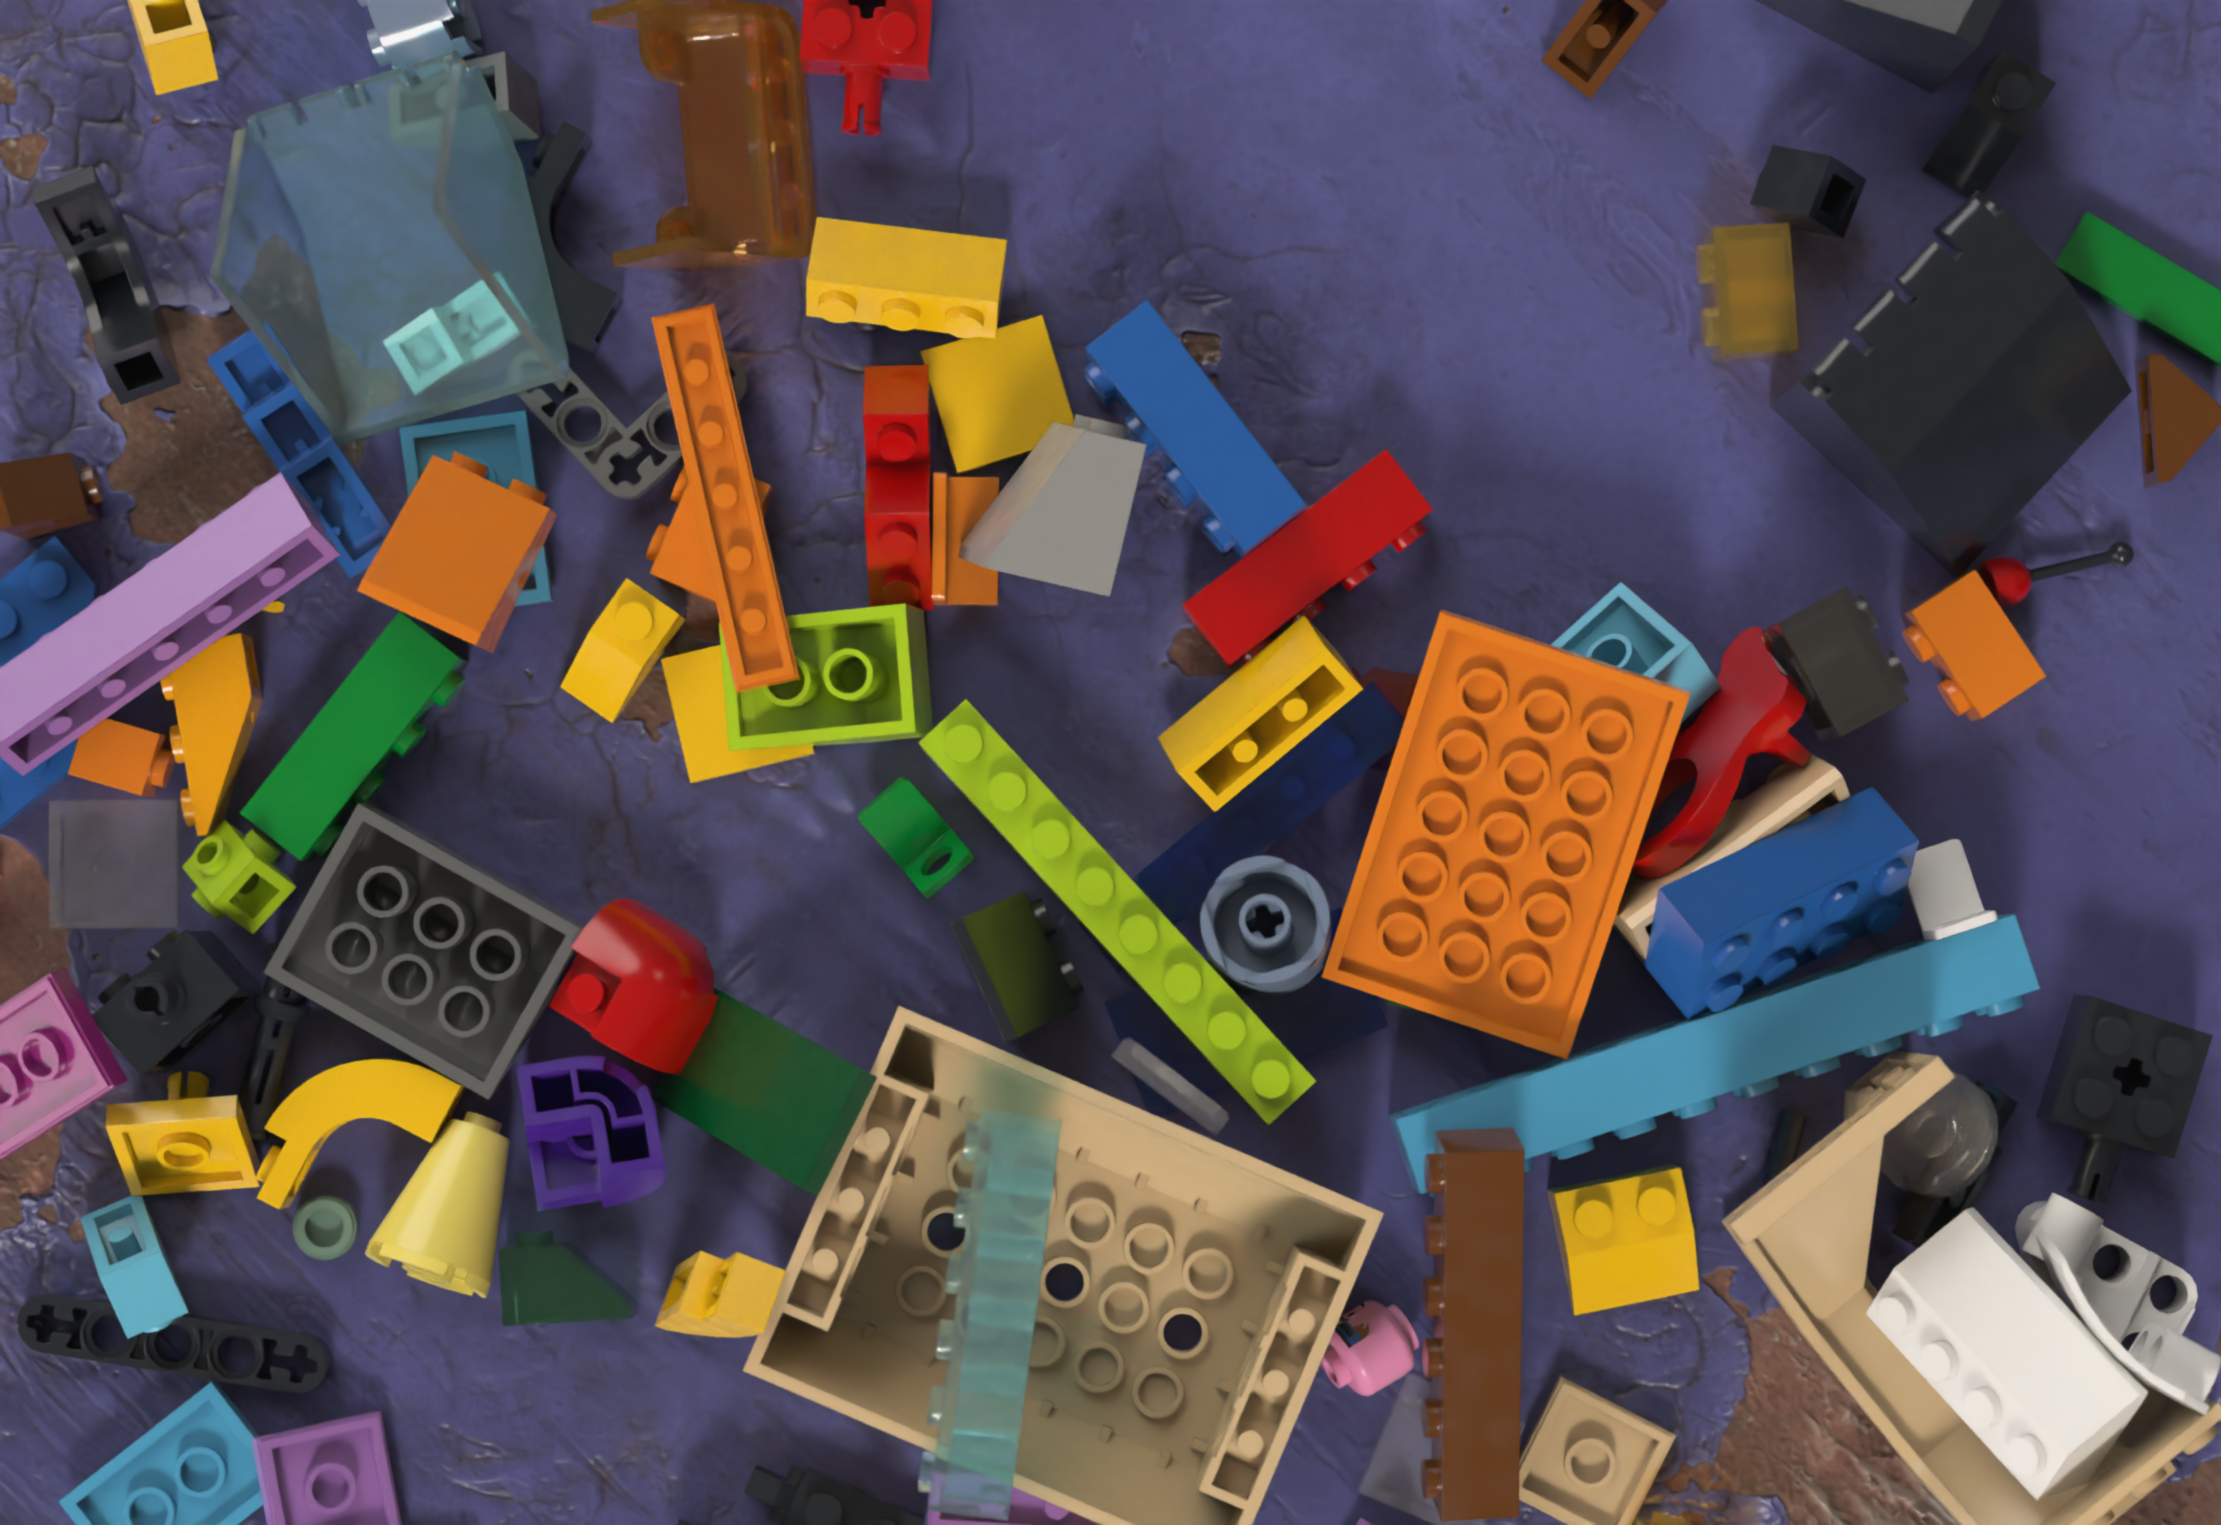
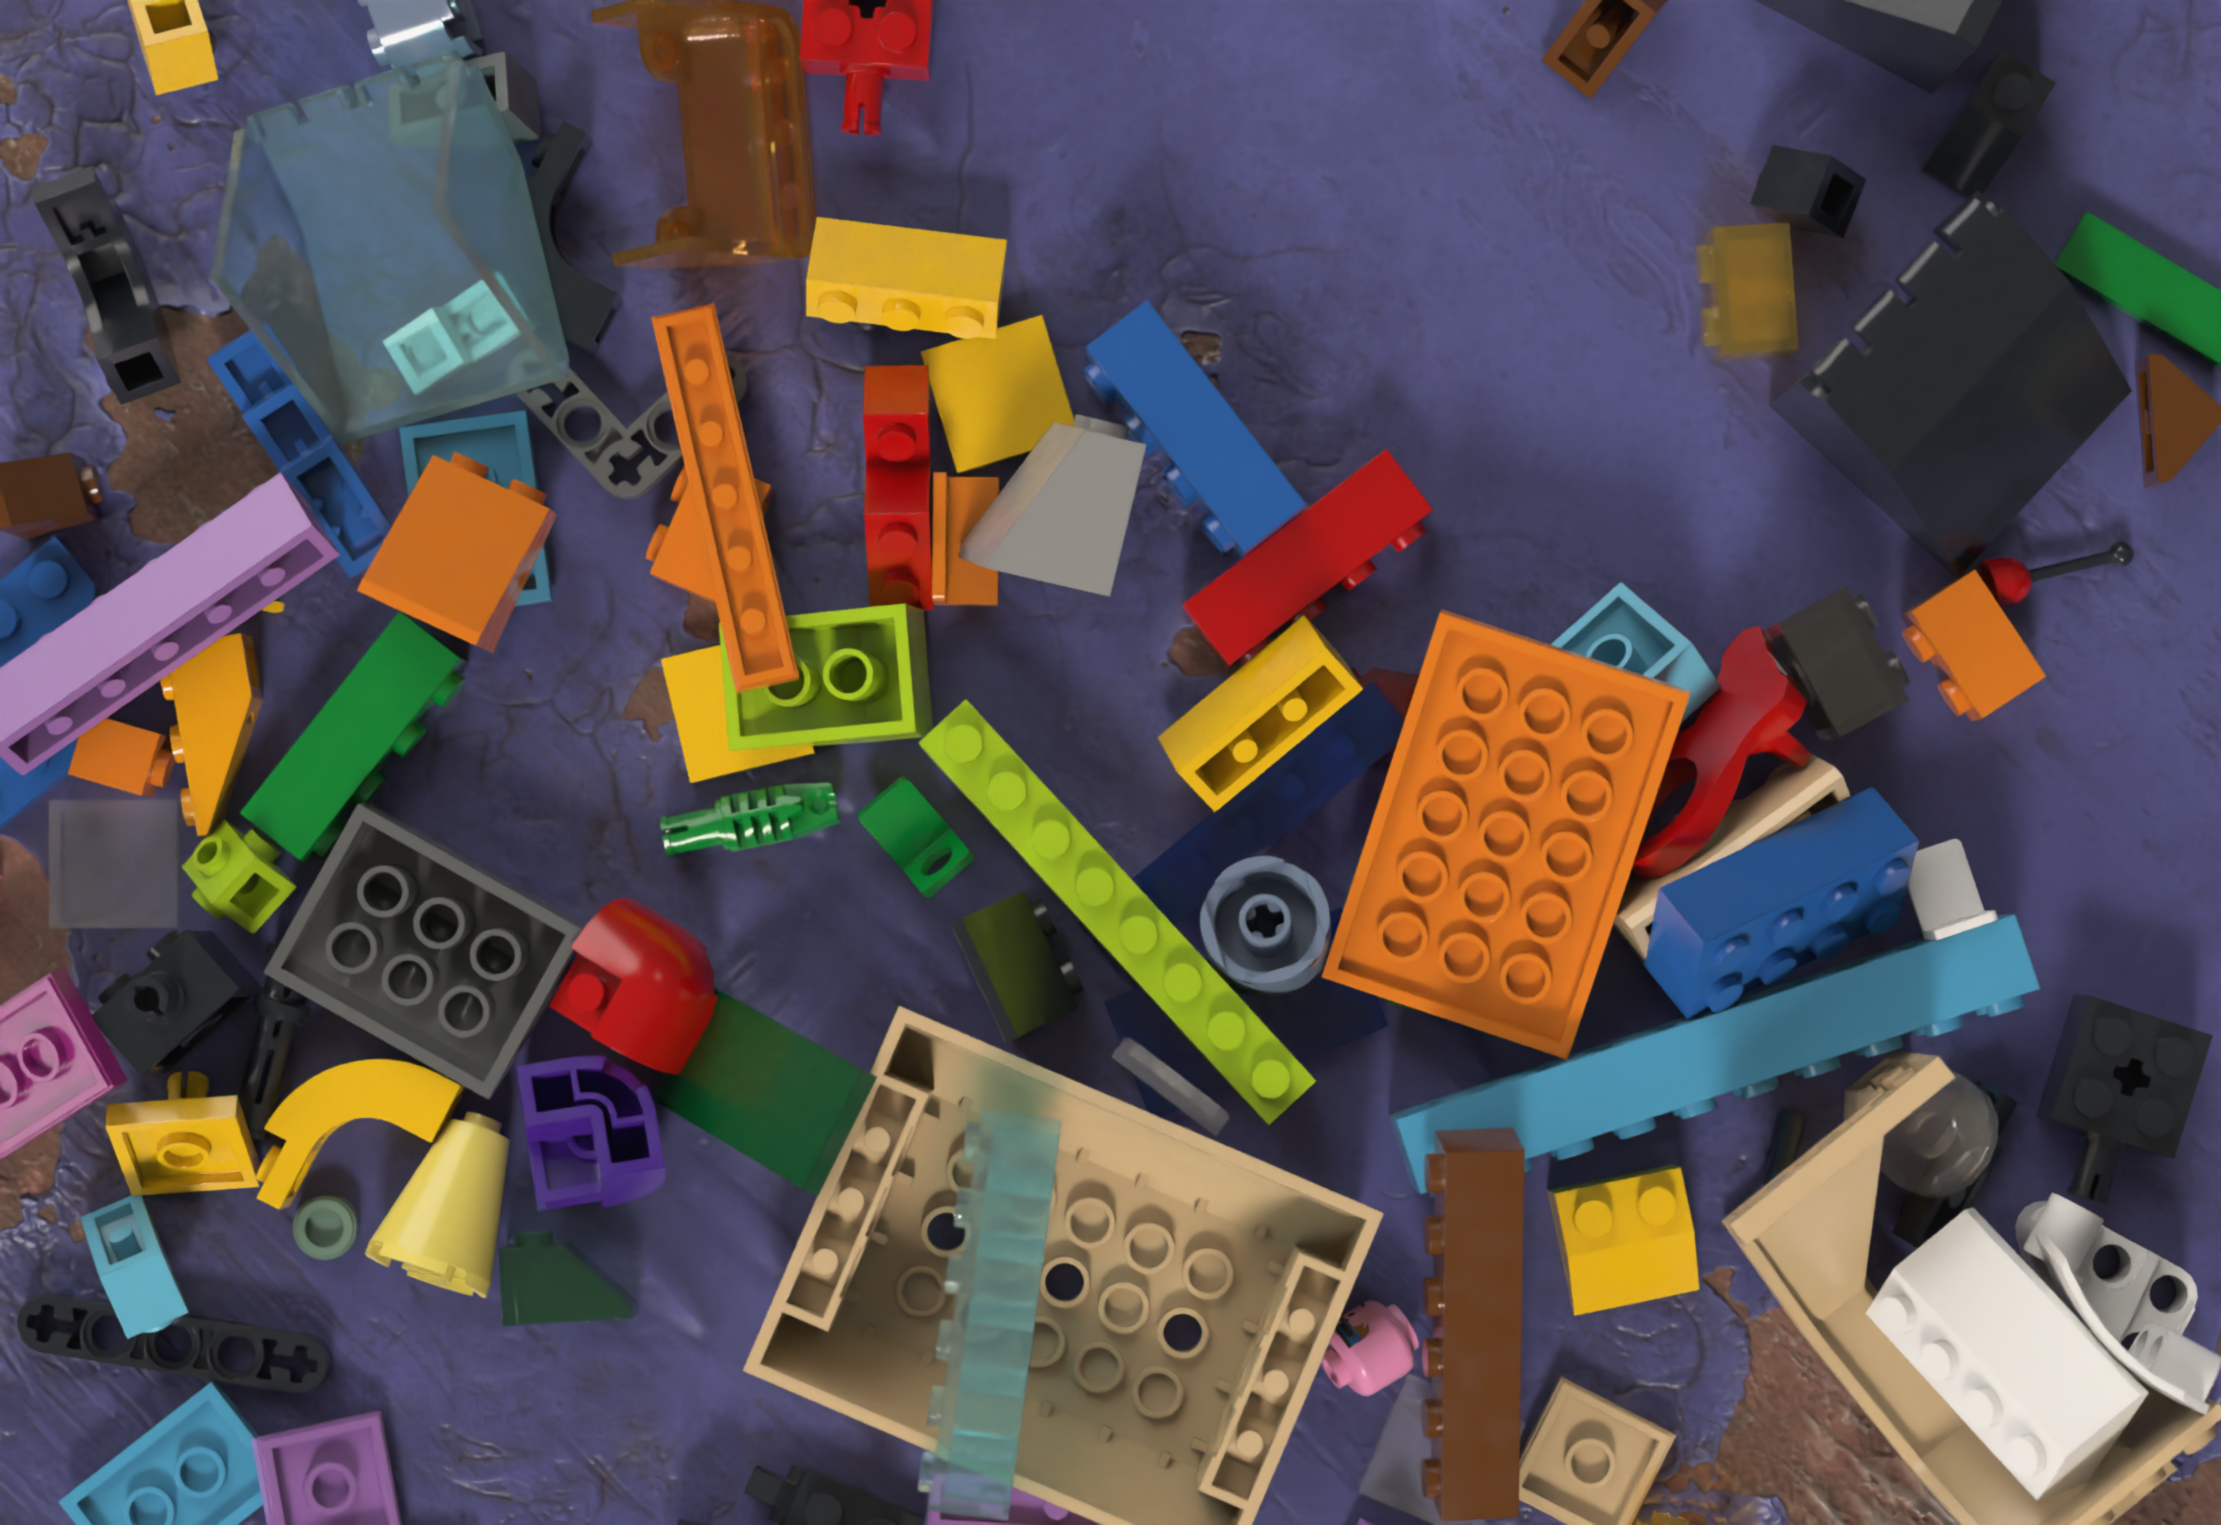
yellow slope [560,578,686,723] -> none
yellow slope [654,1251,786,1338] -> none
none -> green hinge [660,782,841,857]

